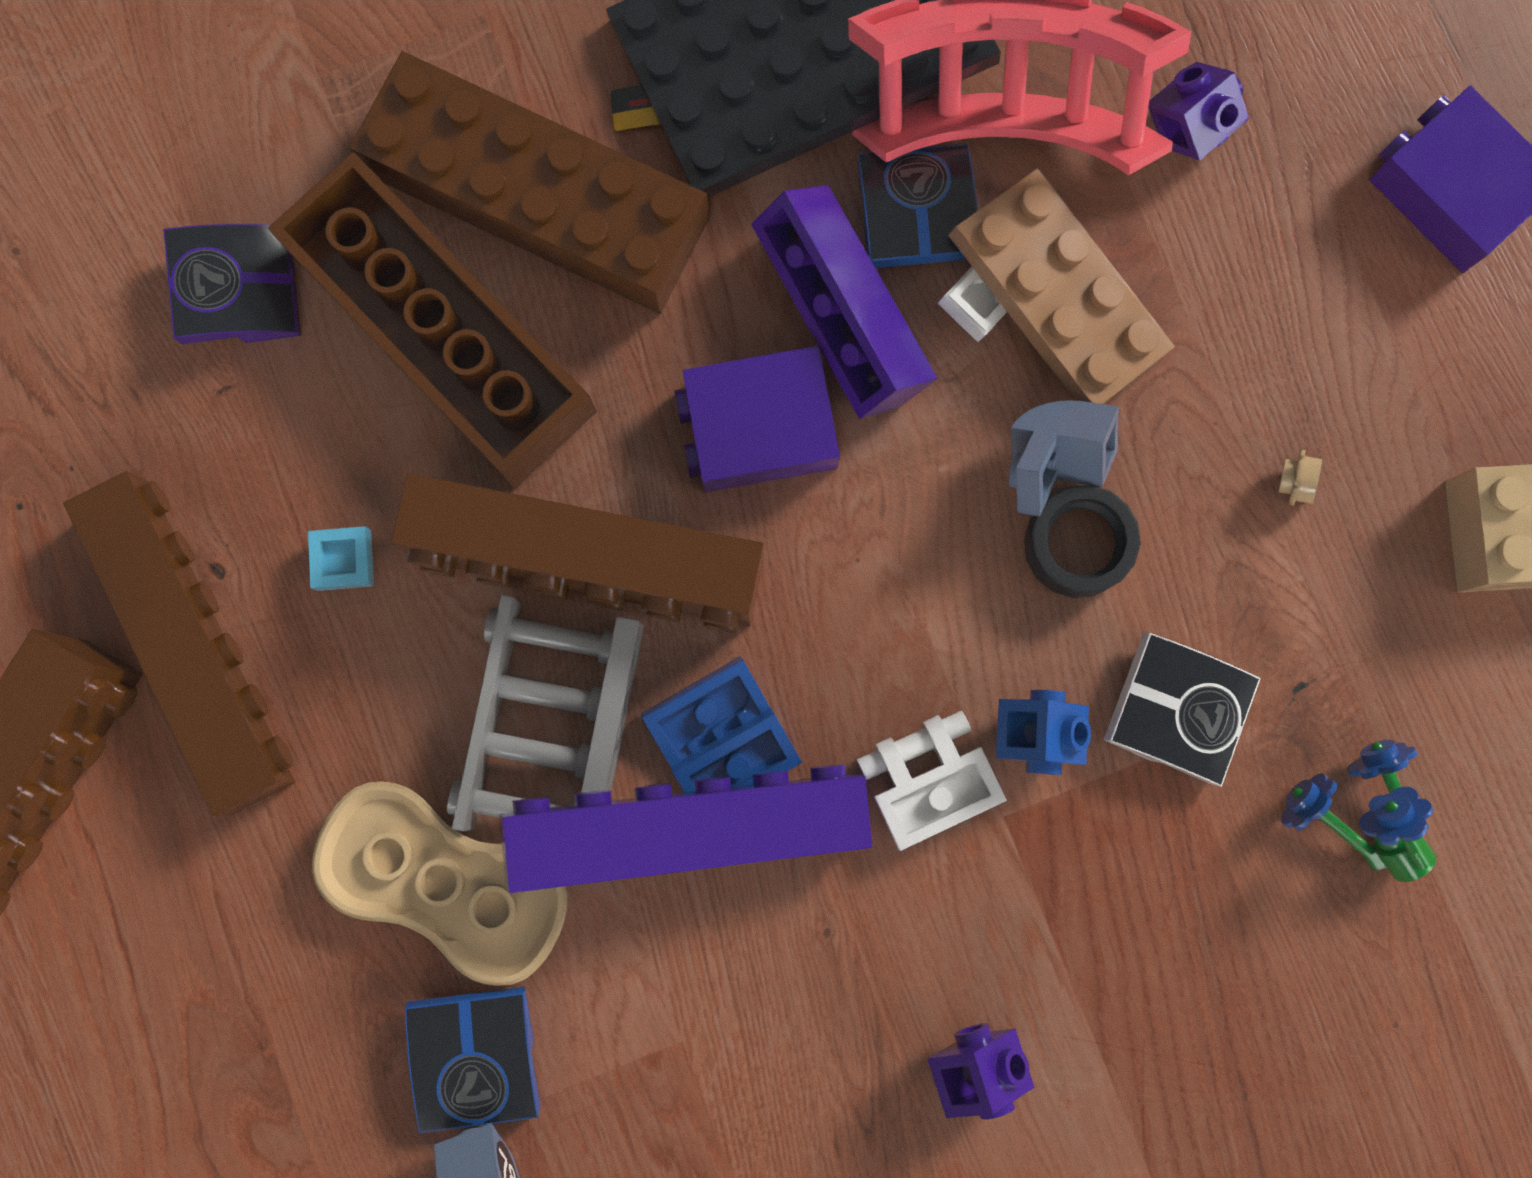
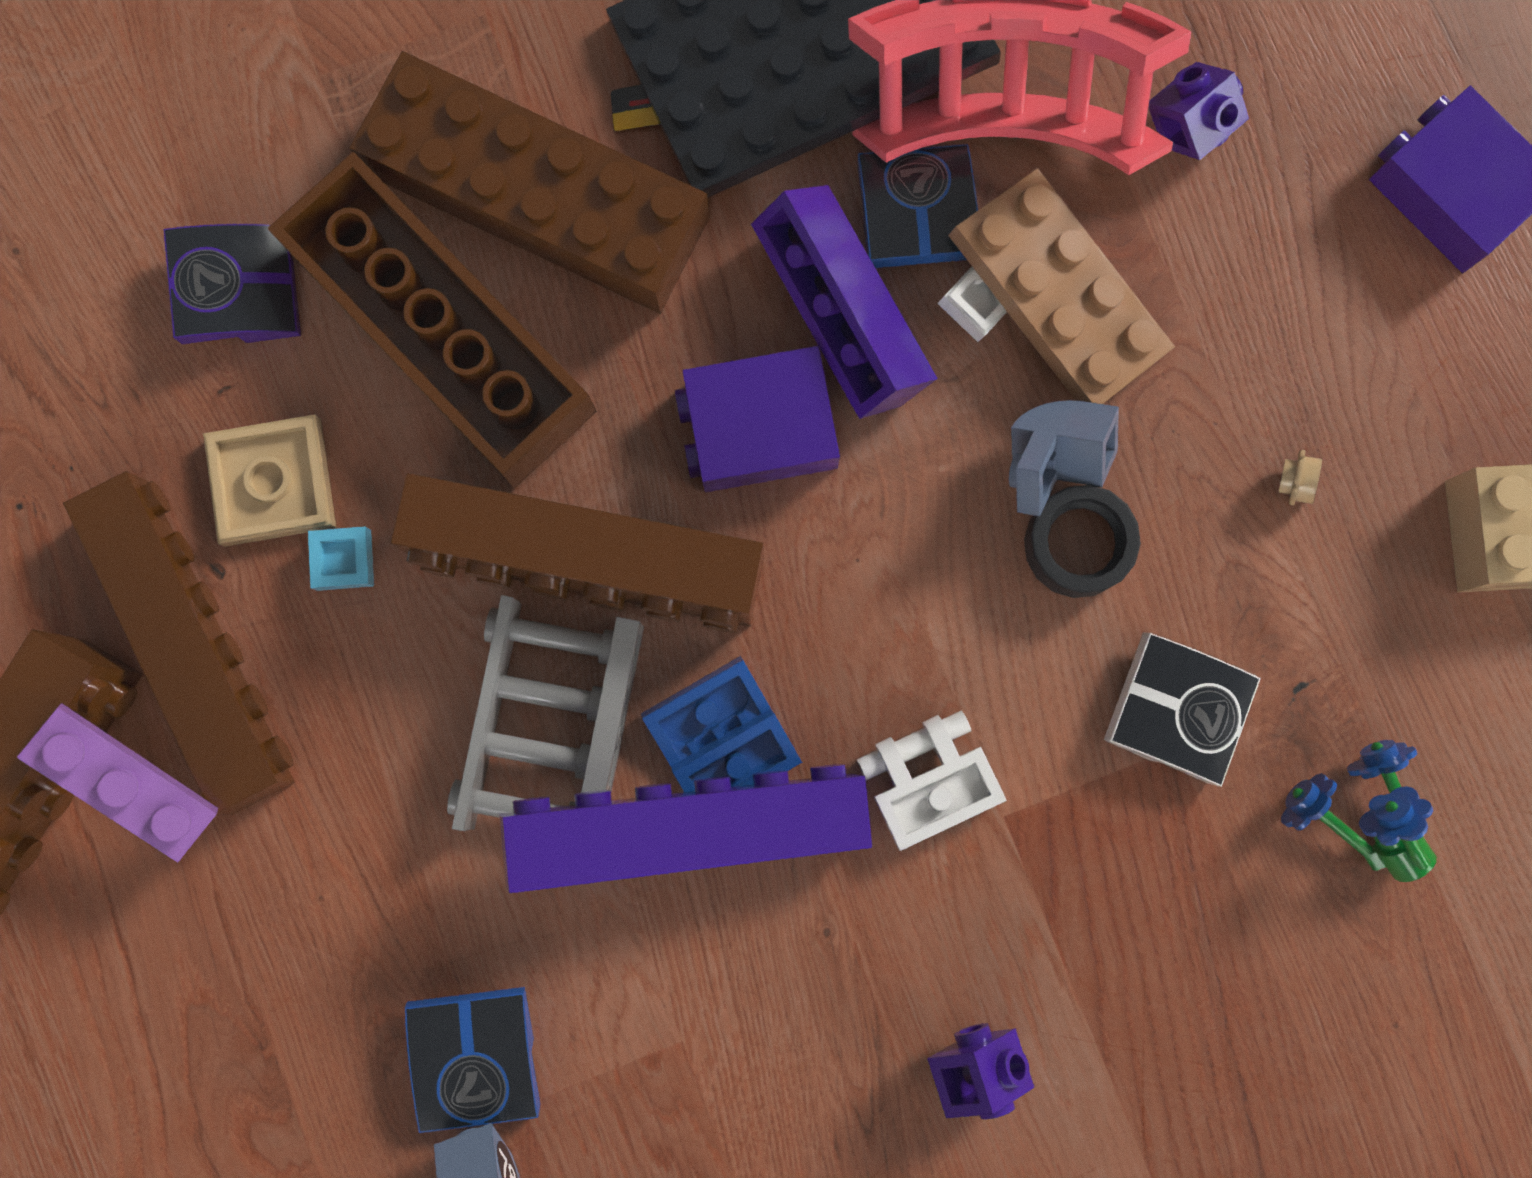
tan plate [312,781,567,986] -> none
blue brick [996,690,1091,775] -> none
none -> medium lavender plate [17,703,218,863]
none -> tan tile [203,414,337,547]

